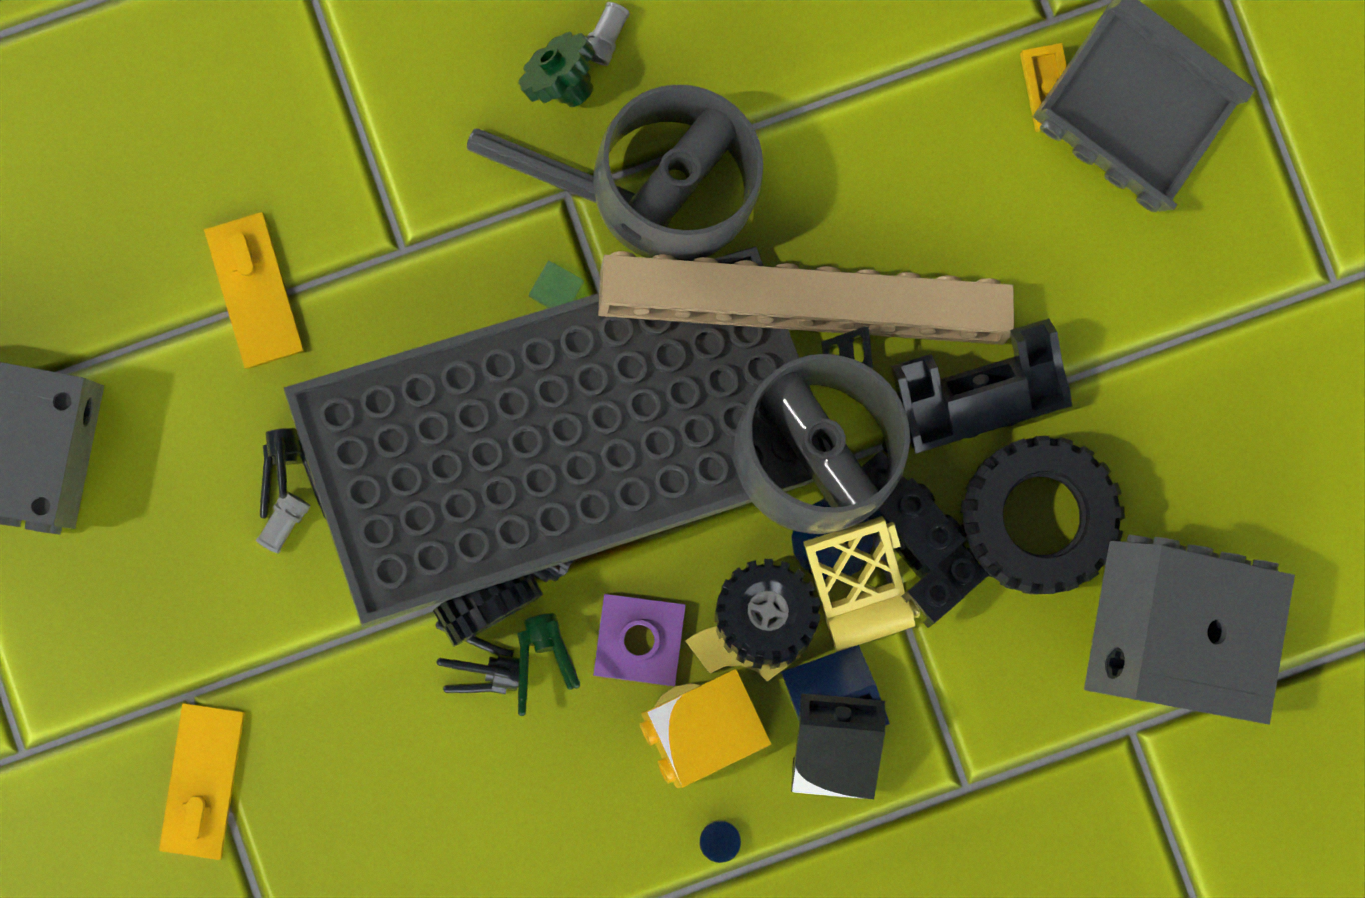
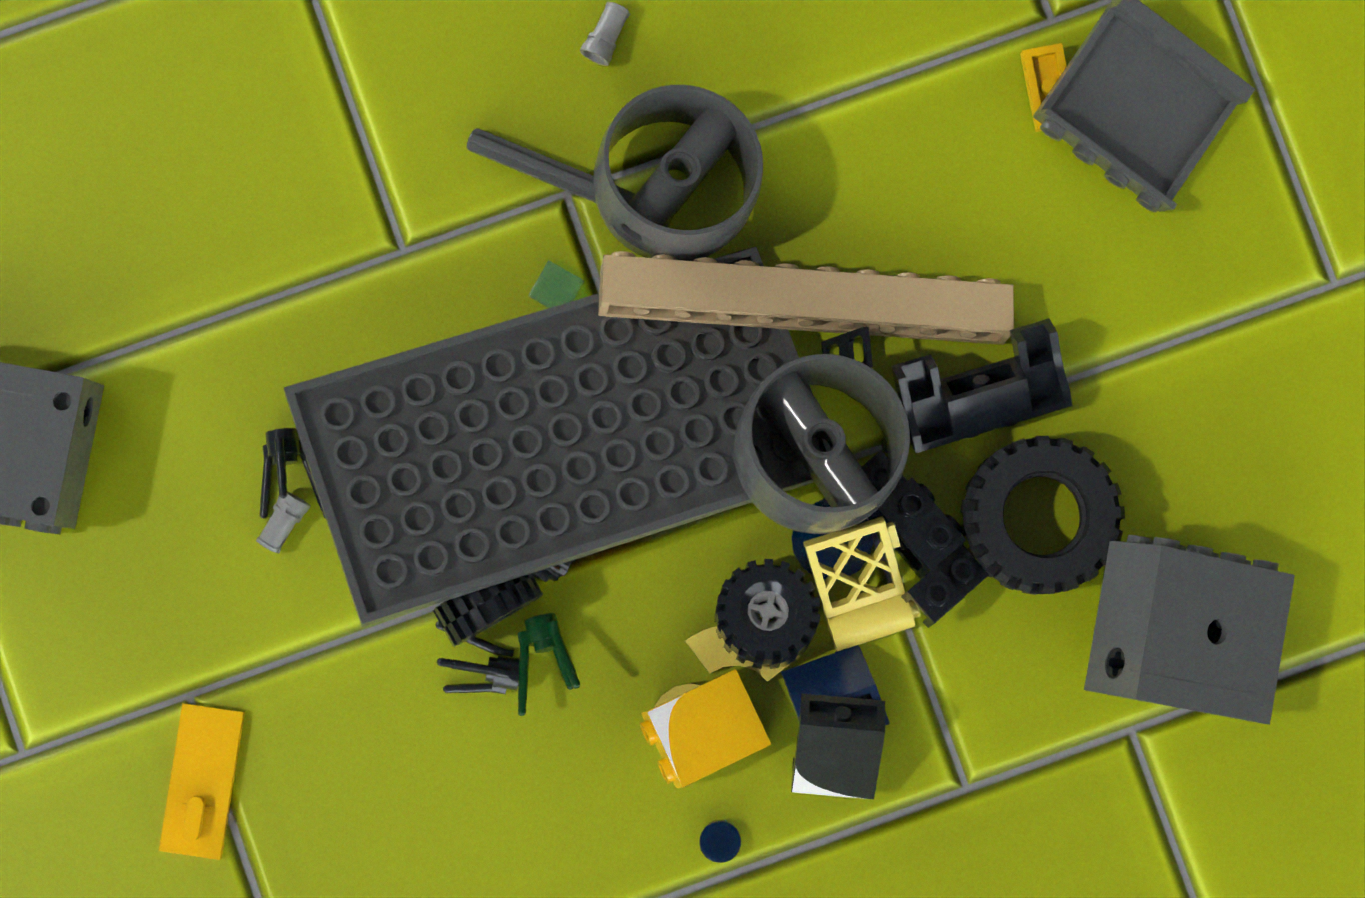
yellow piece [204,212,304,369] -> none
dark green plant [518,32,595,107] -> none
medium lavender piece [593,594,686,686] -> none

